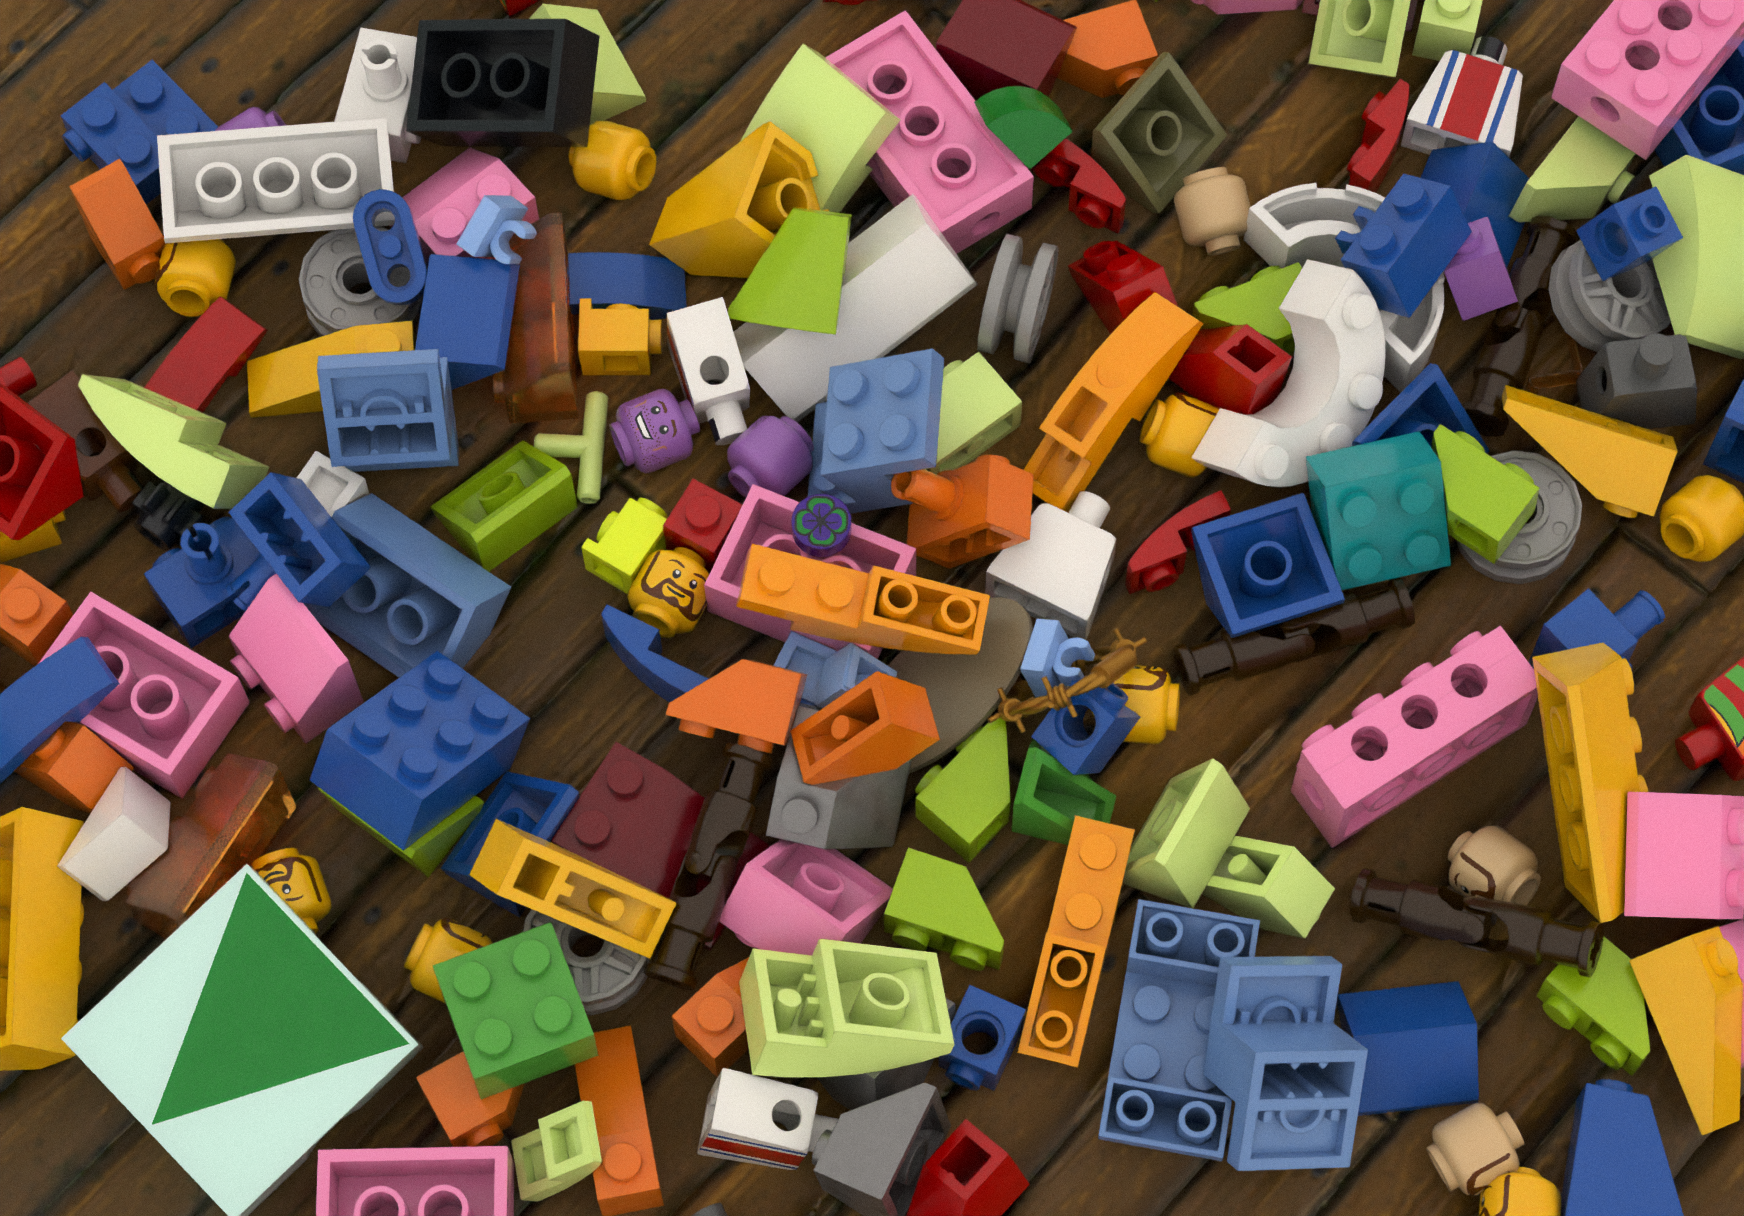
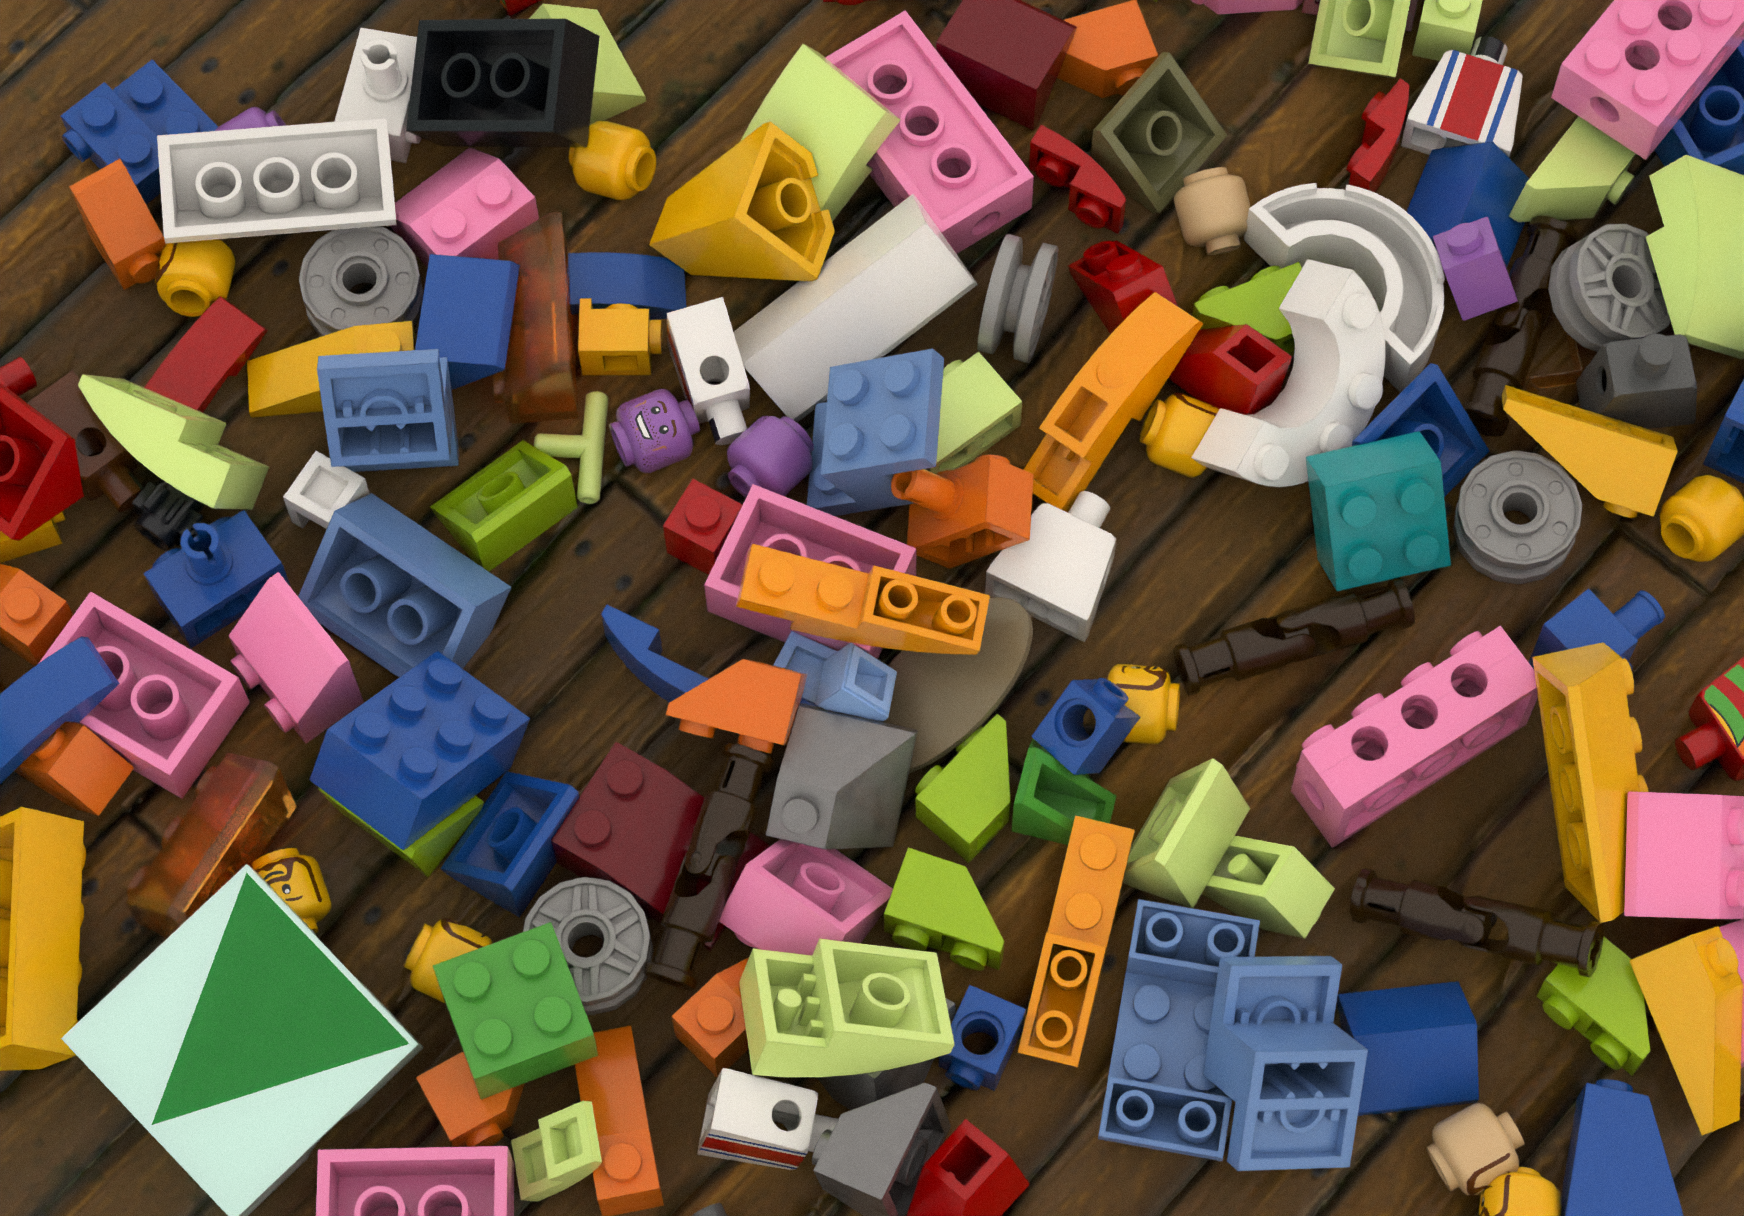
white slope [57,767,171,901] -> none
blue brick [225,472,371,611] -> none
blue plate [353,189,428,306] -> none
light blue tile [457,195,537,264] -> none
yellow slope [469,819,676,959] -> none
neon yellow brick [581,497,668,594] -> none
yellow head [627,547,710,638] -> none
lime slope [728,207,852,335] -> none
orange slope [790,671,940,785] -> none
dark purple tile [791,494,852,557] -> none
green brick [974,86,1073,169] -> none
pearl gold piece [987,628,1147,733] -> none
light blue tile [1020,618,1095,698] -> none
red slope [1125,490,1231,594] -> none
blue slope [1191,493,1345,638] -> none
blue brick [1335,173,1472,318] -> none
lime slope [1431,424,1540,564] -> none
tan head [1448,826,1541,905] -> none
blue brick [1576,186,1683,281] -> none

